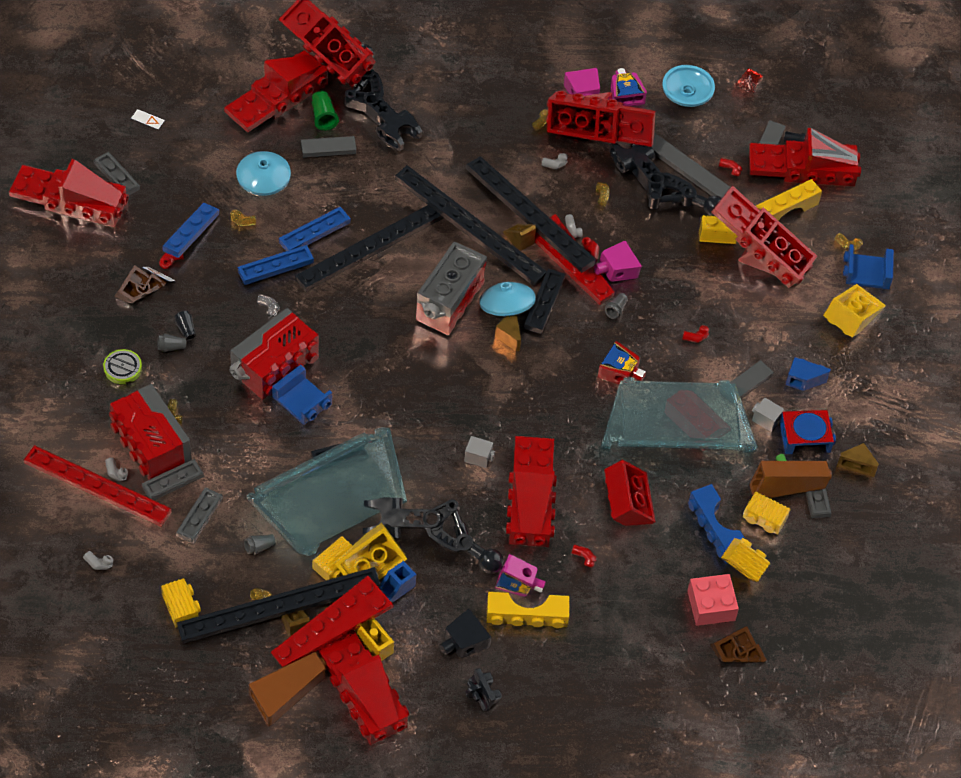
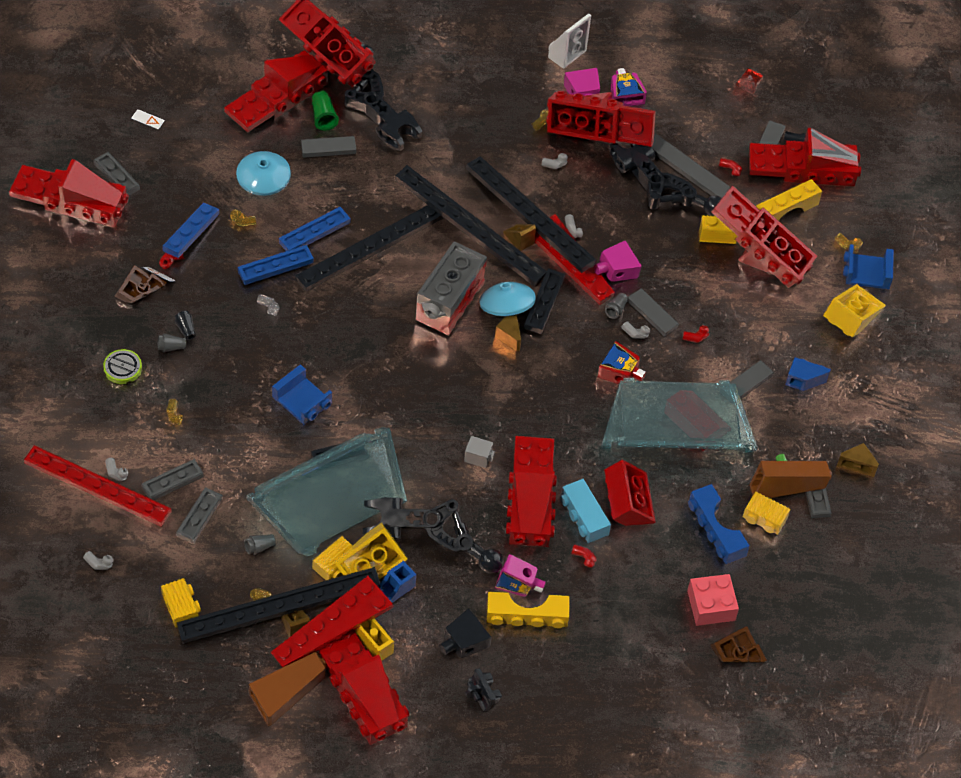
red piece [109,384,192,480] -> none
red piece [230,308,319,400] -> none
red arm [582,237,599,262] -> none
clear yellow arm [596,182,610,206] -> none
medium azure dish [662,65,715,107] -> none
yellow brick [721,538,770,582] -> none
light grey brick [752,397,784,432] -> none
panel [779,410,836,454] -> none
none -> white slope [548,14,591,69]
none -> medium azure brick [560,479,611,543]
none -> light grey arm [622,321,650,339]
none -> dark grey tile [627,288,679,337]

